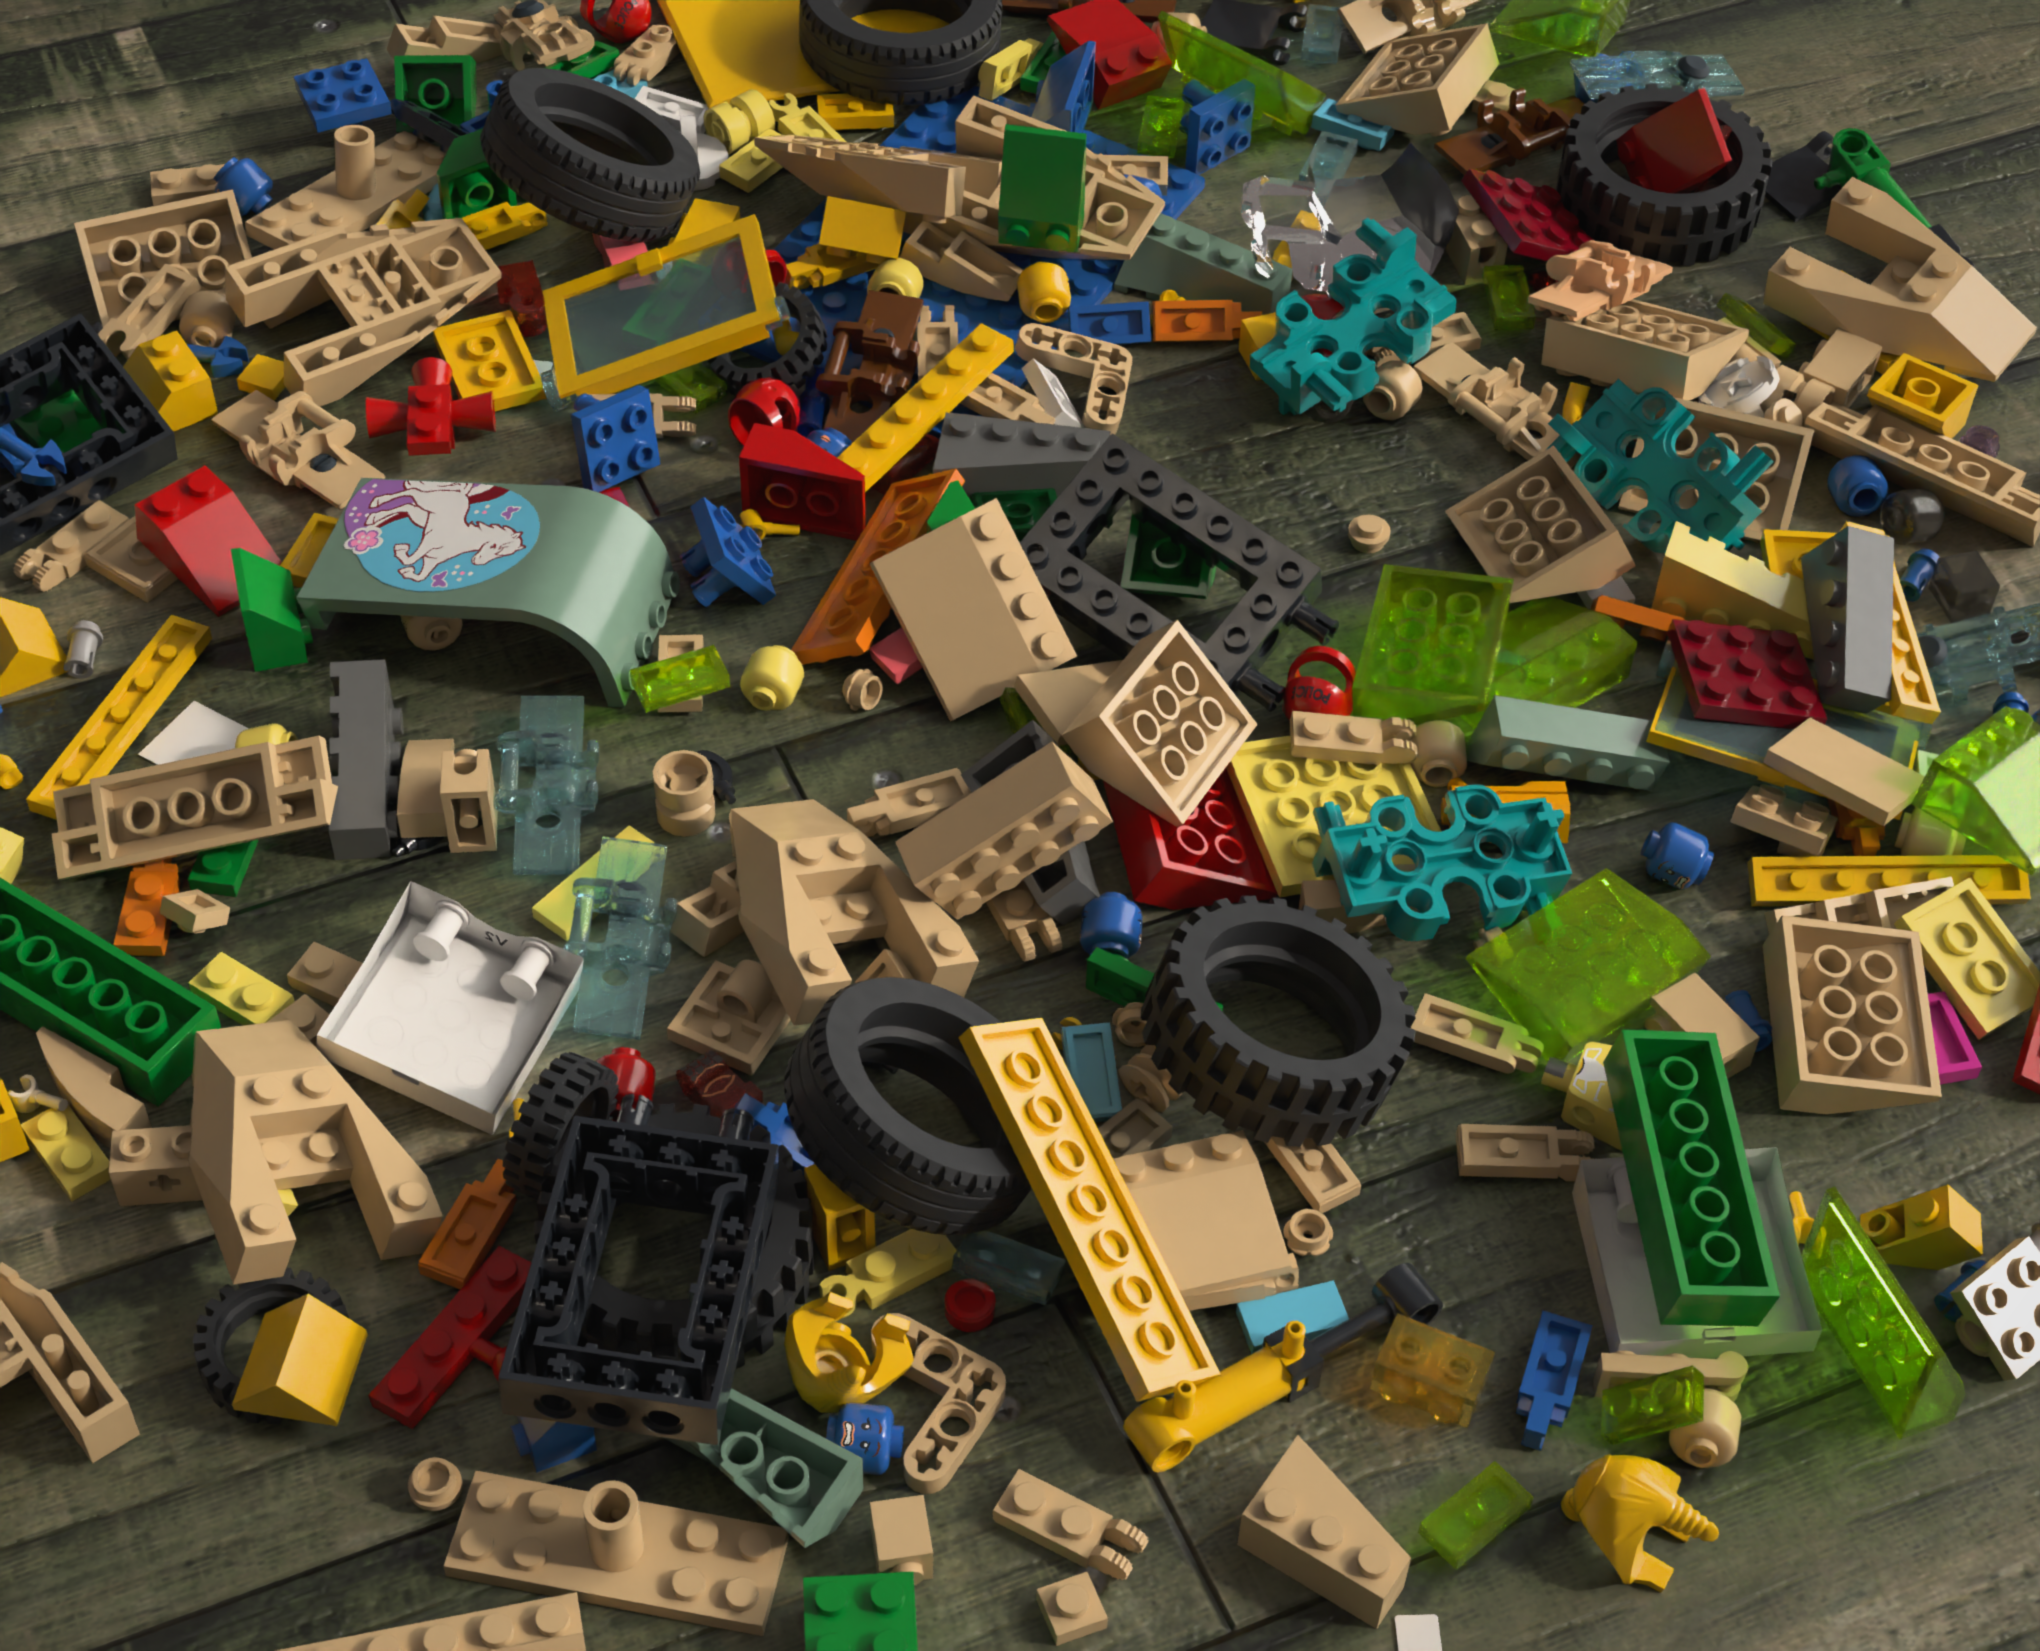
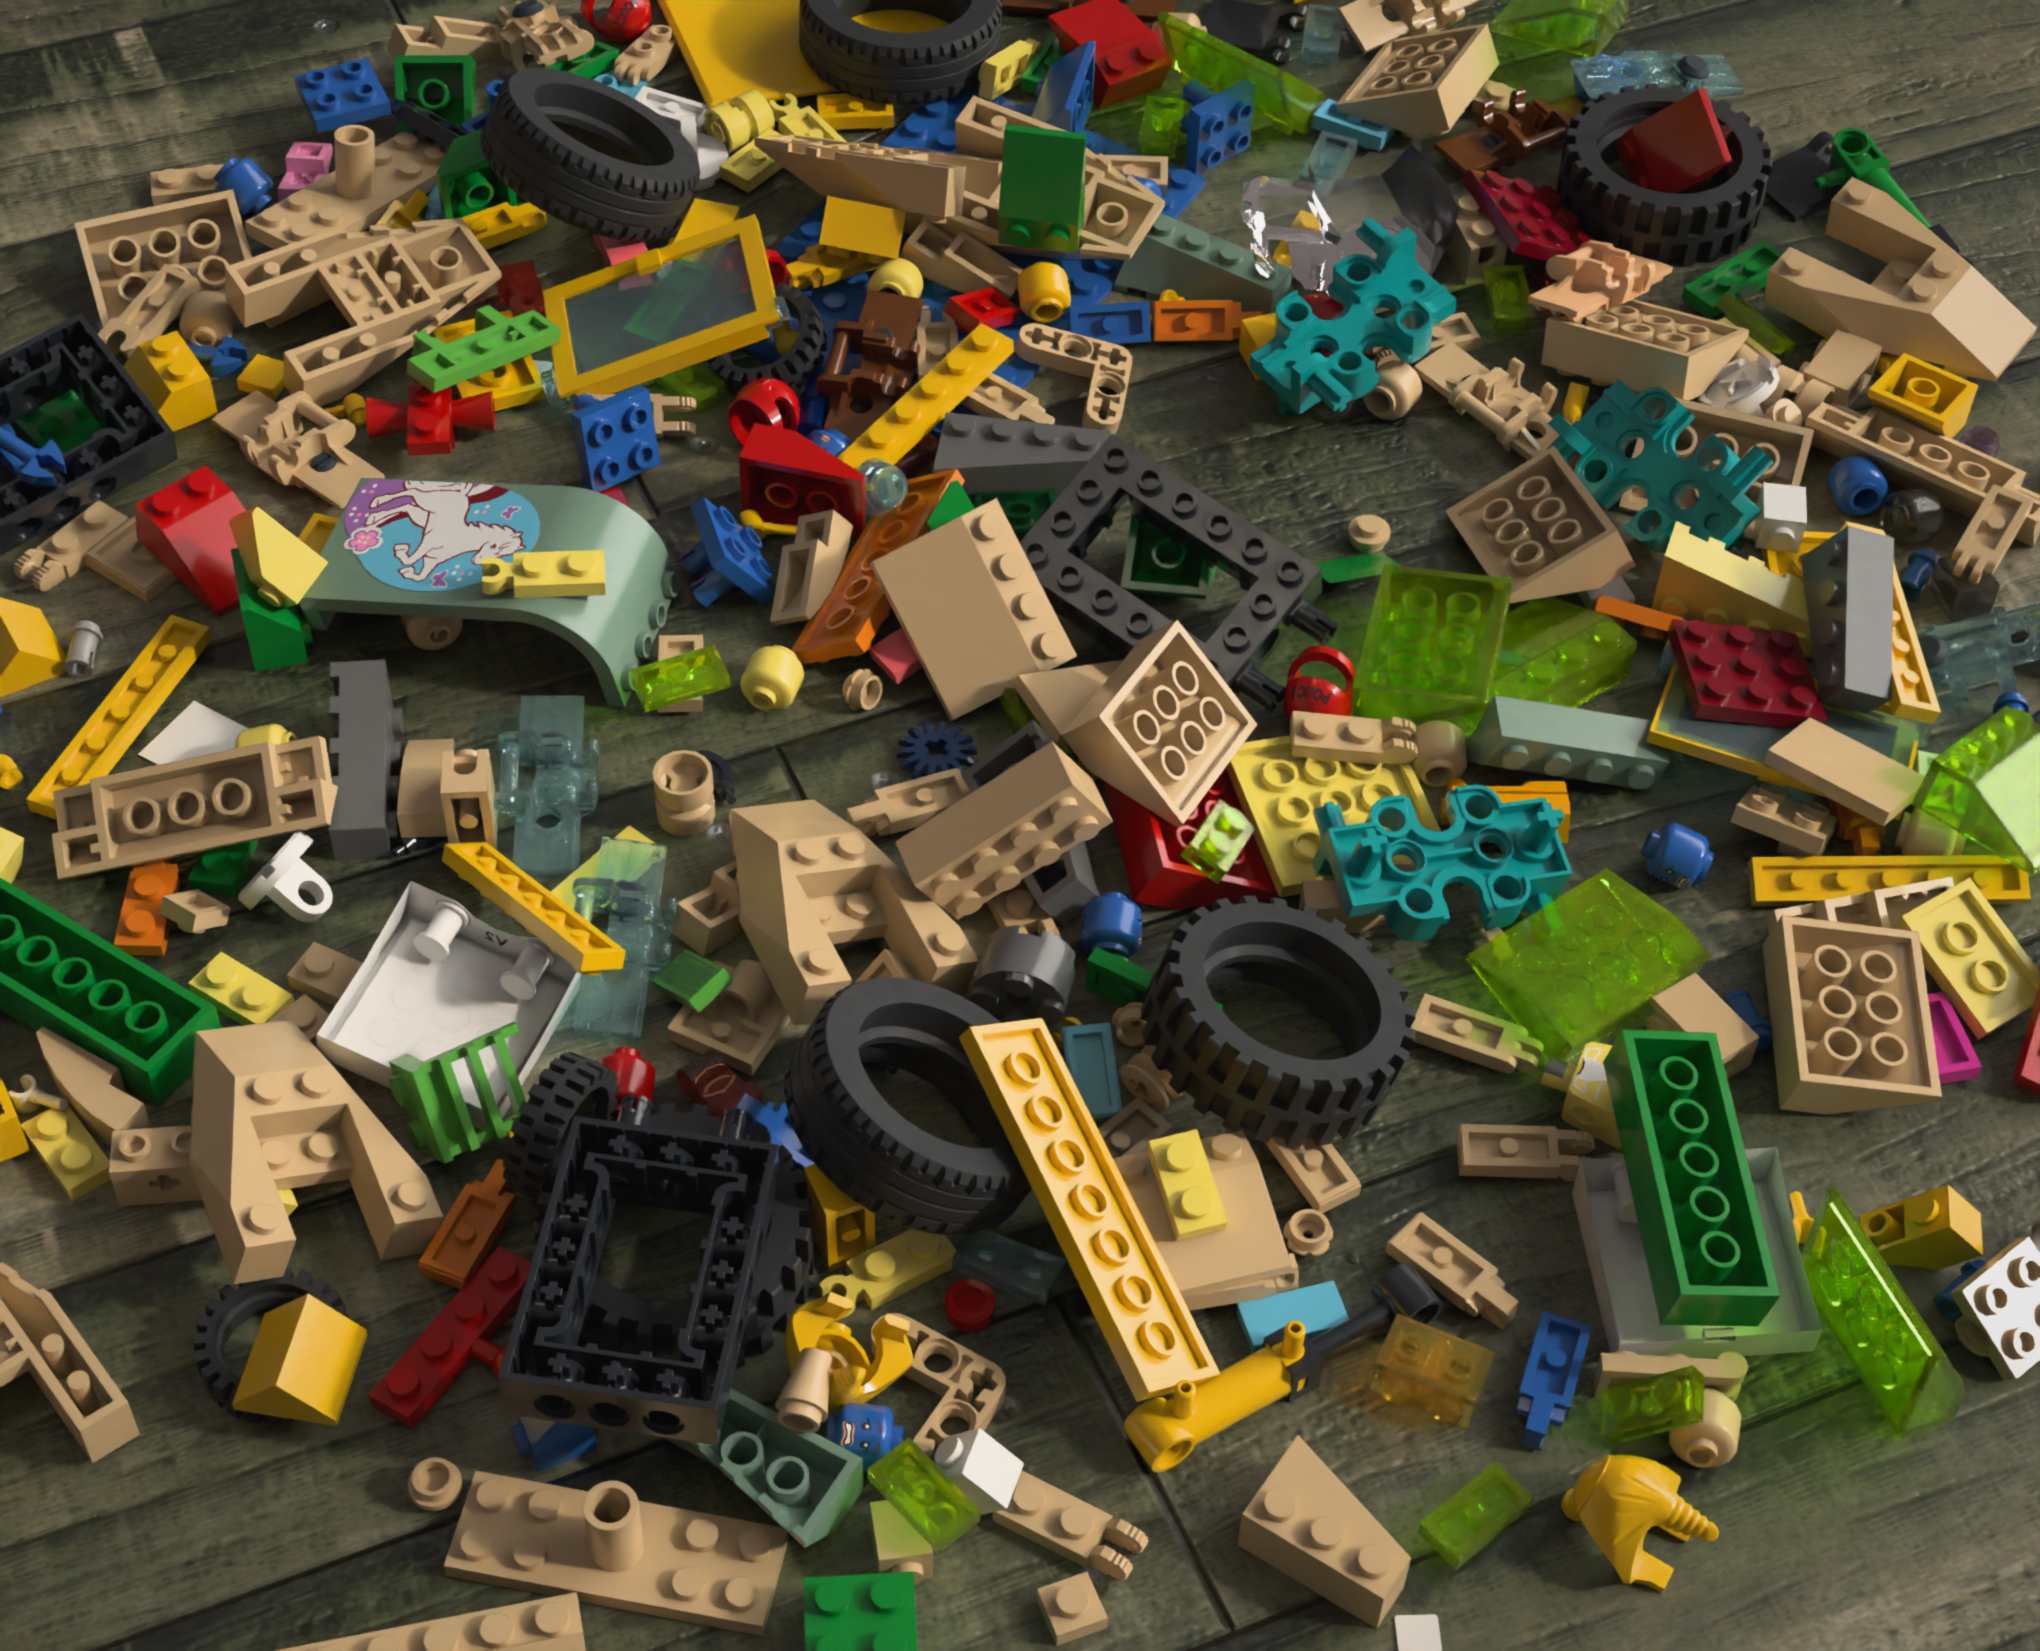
white plate [1021,358,1085,428] -> none
none -> light yellow slope [229,507,328,608]
none -> white tile [238,831,332,922]
none -> bright pink slope [277,141,333,202]
none -> yellow hand [324,393,367,426]
none -> bright green plate [389,1022,527,1164]
none -> bright green hinge [406,305,561,393]
none -> yellow plate [442,842,626,975]
none -> light yellow plate [482,550,606,598]
none -> bright green tile [651,949,733,1012]
none -> tan slope [770,509,853,626]
none -> tan cone [775,1348,832,1433]
none -> clear light blue cone [857,458,908,516]
none -> clear neon green plate [868,1437,980,1554]
none -> dark blue gear [896,721,977,779]
none -> white brick [928,1428,1024,1517]
none -> red plate [943,287,1021,333]
none -> dark grey brick [971,925,1076,1027]
none -> light yellow plate [1147,1129,1228,1241]
none -> clear neon green plate [1181,799,1256,884]
none -> green sticker [1313,552,1408,583]
none -> tan hinge [1386,1212,1519,1330]
none -> green plate [1681,240,1784,319]
none -> white brick [1755,482,1807,553]
none -> tan hinge [1951,484,2033,584]

